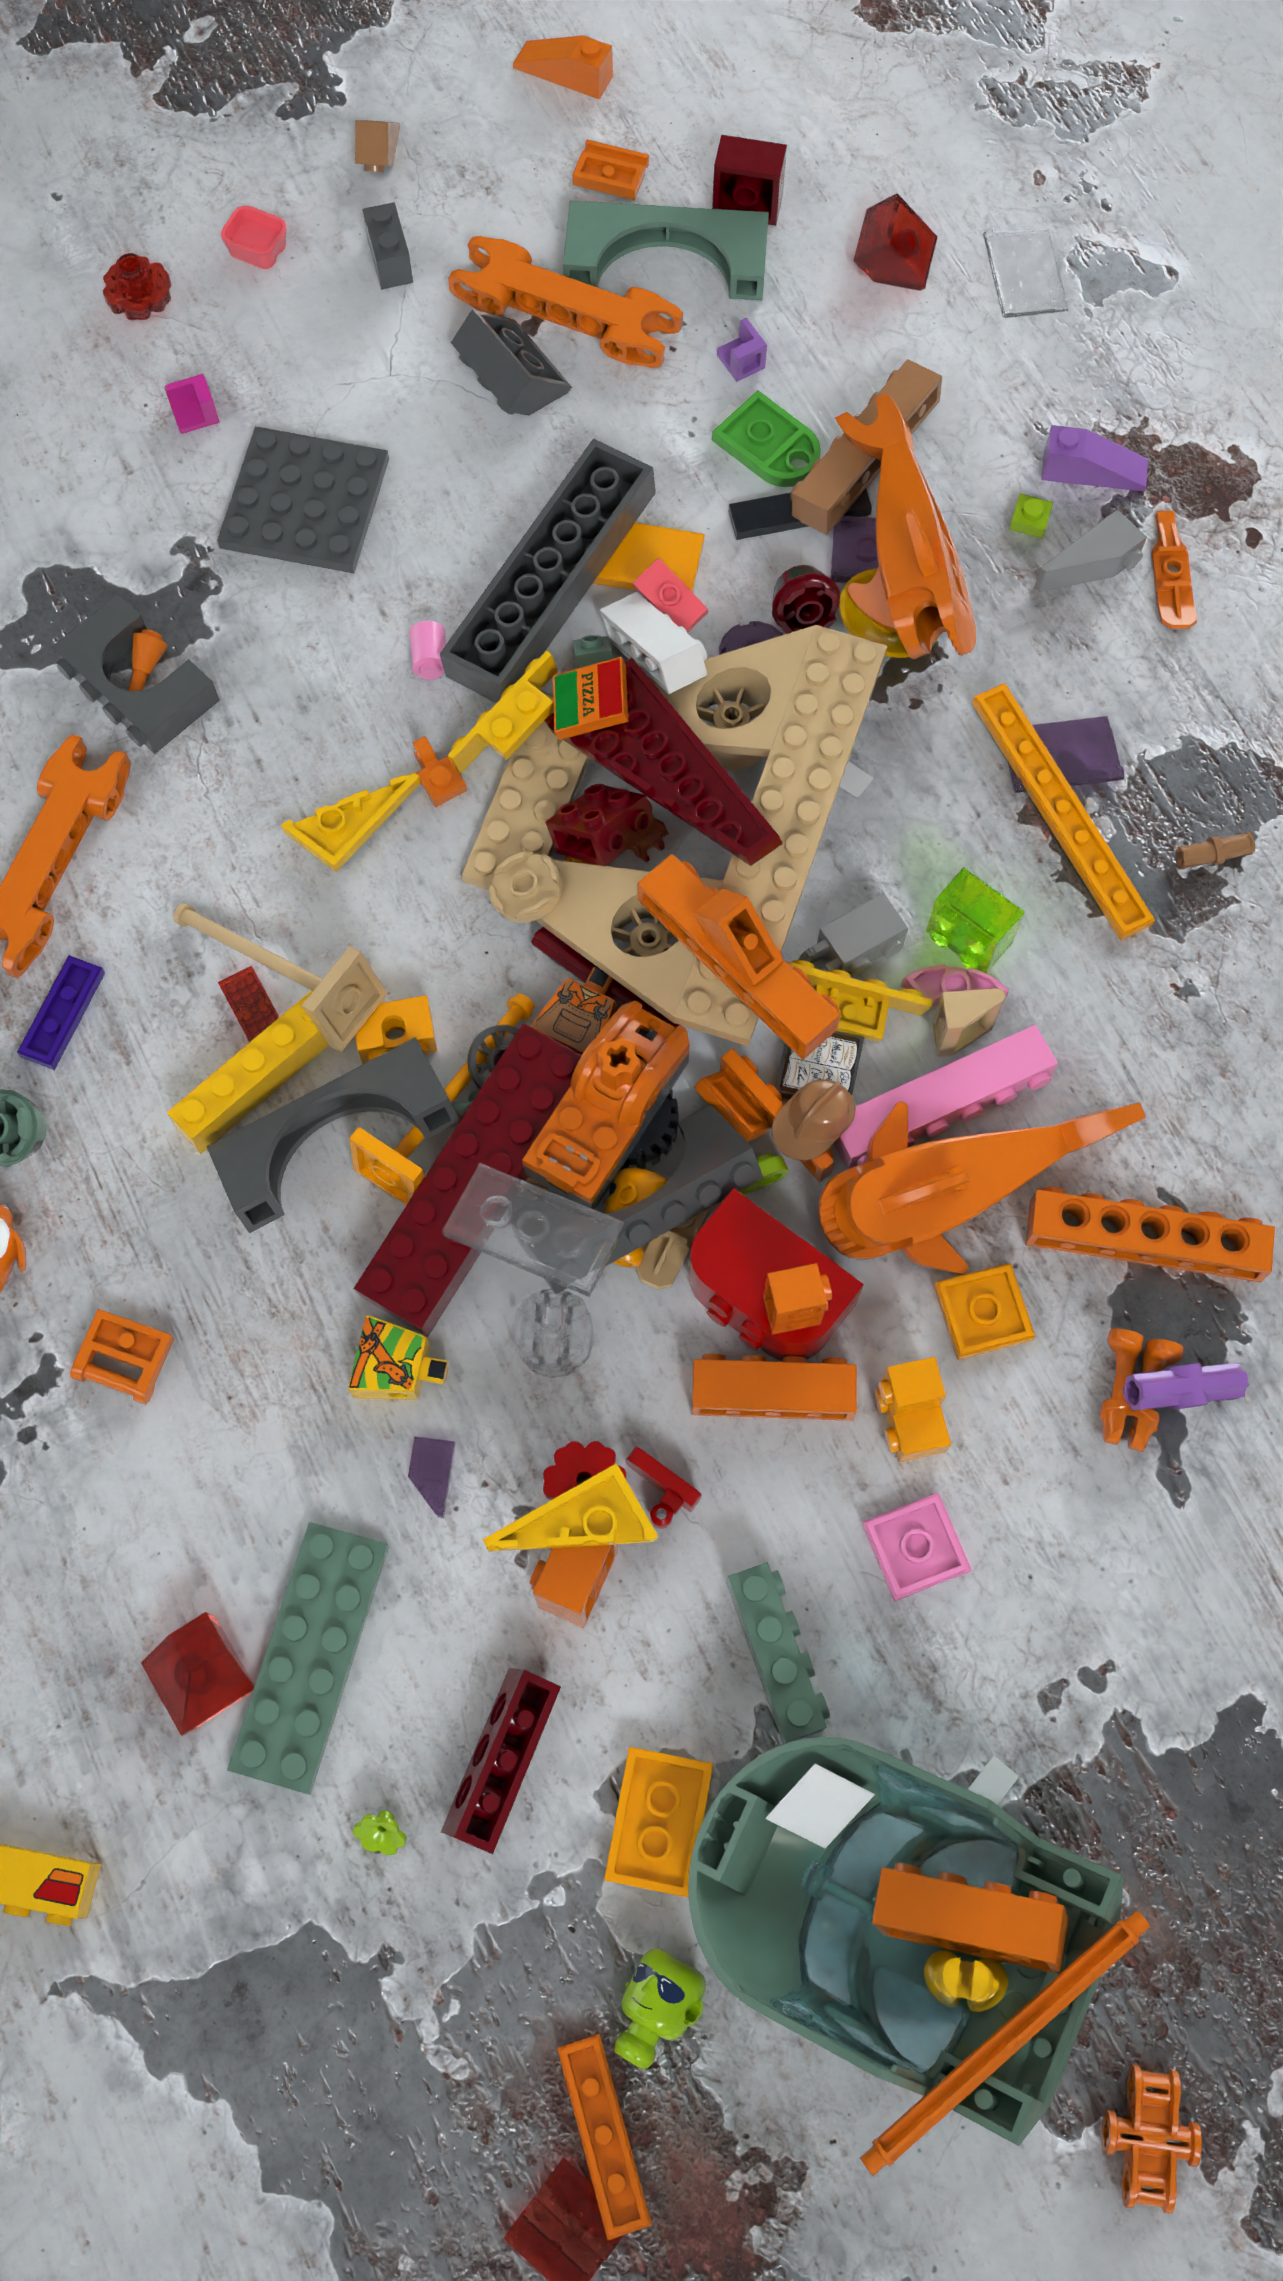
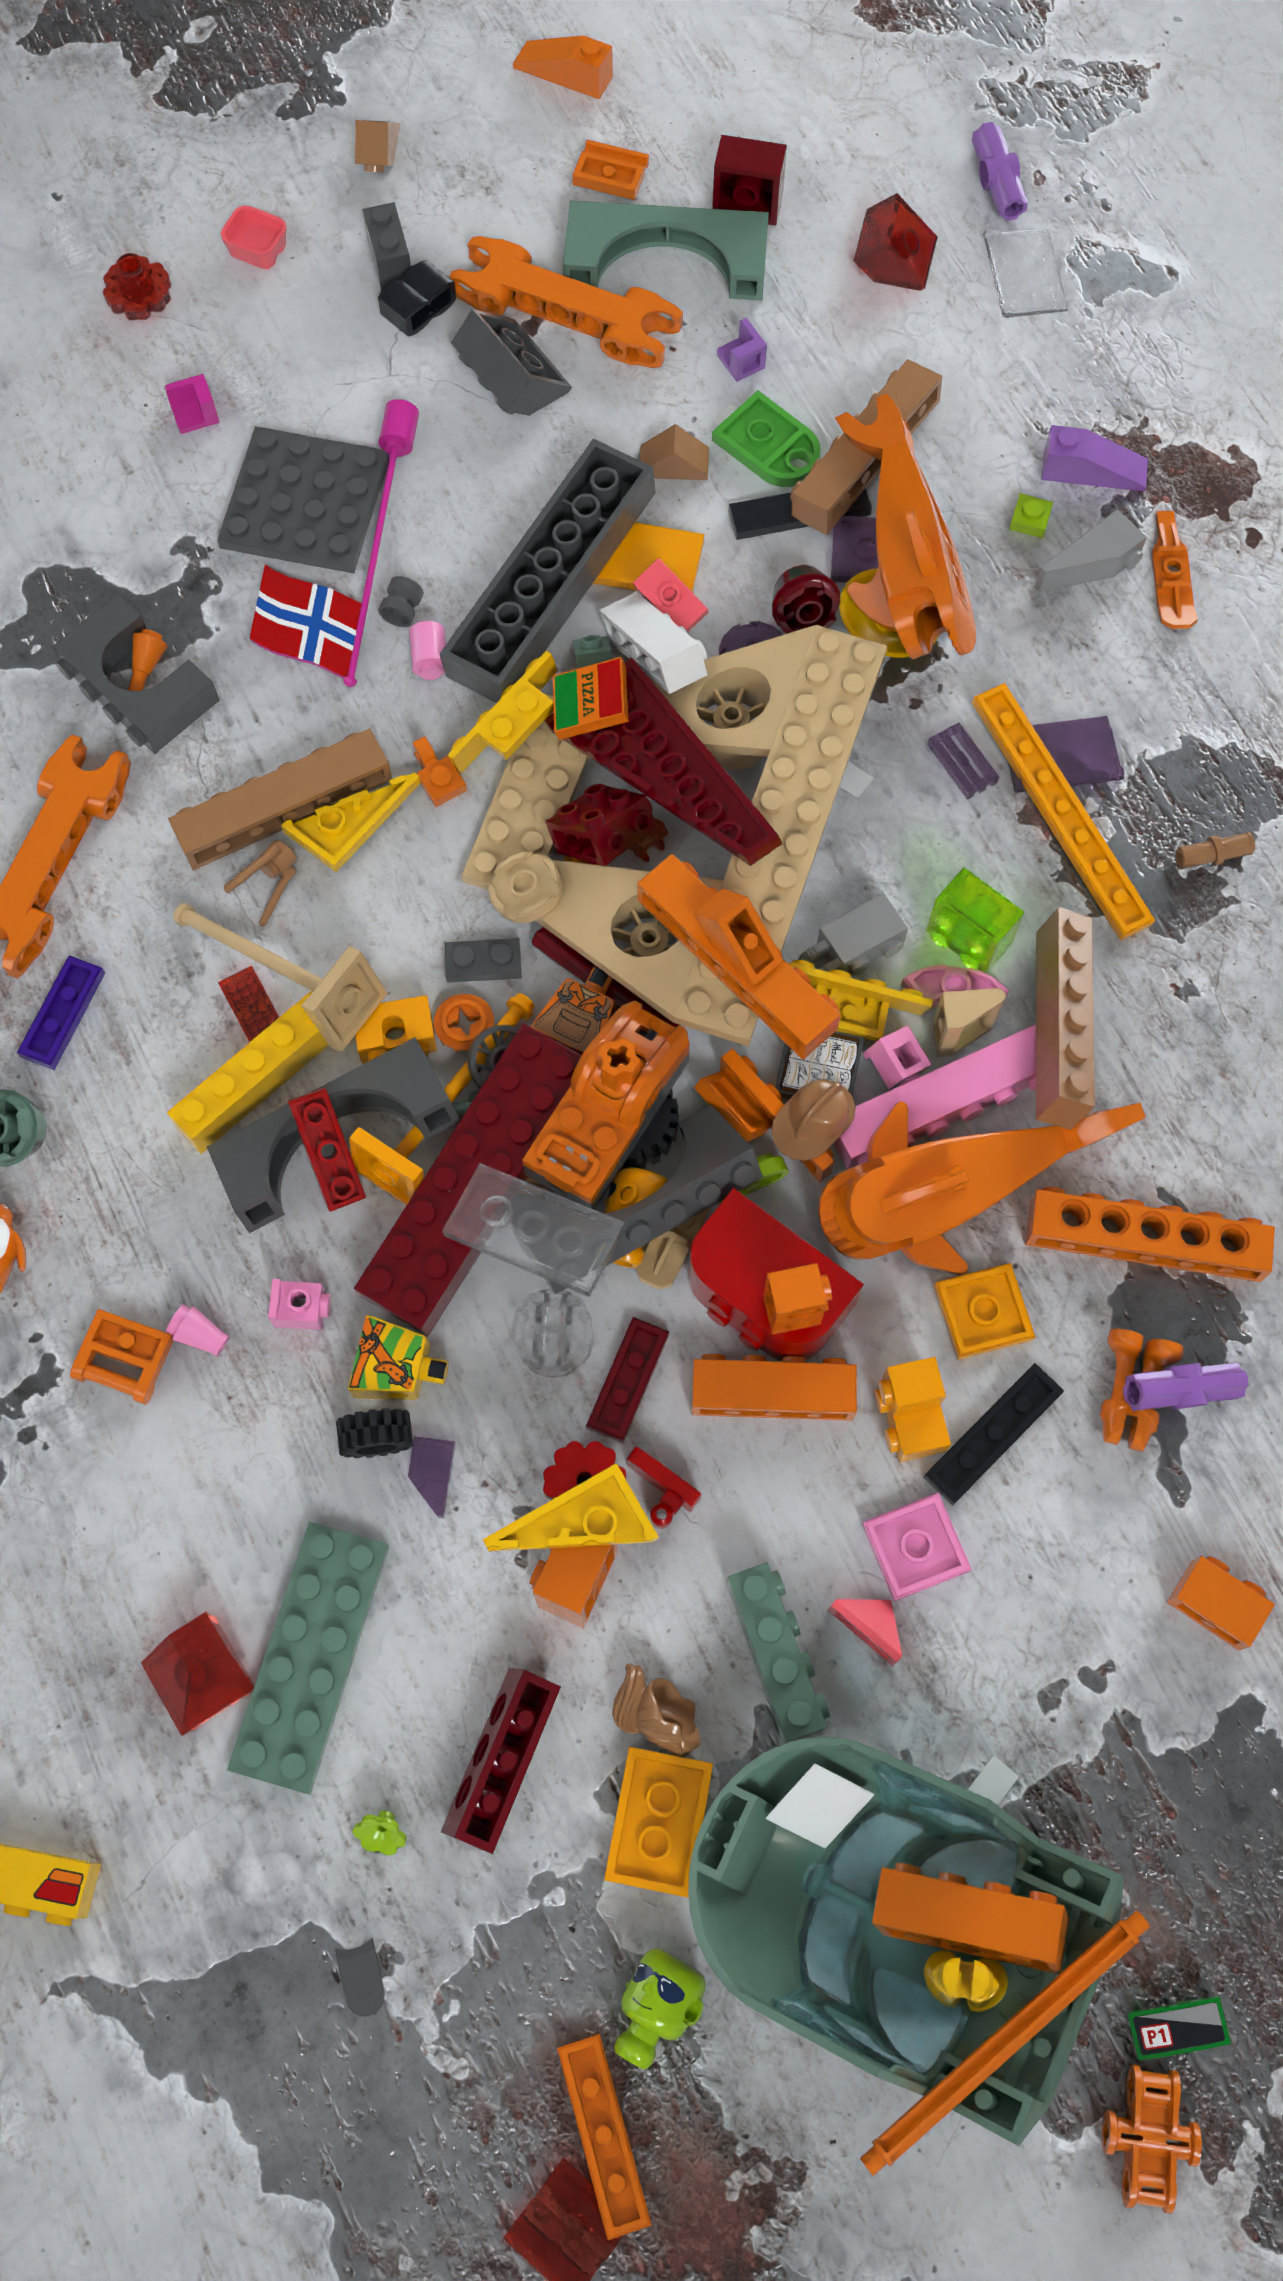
none -> bright pink cone [166,1304,230,1357]
none -> medium nougat brick [168,728,392,870]
none -> medium nougat plant [224,840,297,926]
none -> flag [250,399,419,687]
none -> bright pink brick [268,1279,331,1330]
none -> red tile [287,1088,366,1212]
none -> dark grey piece [335,1938,385,2017]
none -> black tyre [336,1408,413,1458]
none -> black brick [378,260,456,337]
none -> dark grey wheel [378,576,424,627]
none -> orange gear [434,994,495,1053]
none -> dark grey plate [444,938,522,983]
none -> dark red tile [586,1317,670,1444]
none -> medium nougat hair [612,1663,701,1757]
none -> medium nougat slope [640,424,709,480]
none -> coral slope [827,1599,902,1666]
none -> bright pink brick [862,1025,931,1090]
none -> black tile [923,1363,1064,1506]
none -> clear purple tile [927,722,1000,800]
none -> medium lavender piece [972,122,1028,221]
none -> medium nougat brick [1036,907,1095,1130]
none -> slope [1127,1996,1232,2061]
none -> orange brick [1167,1556,1275,1651]

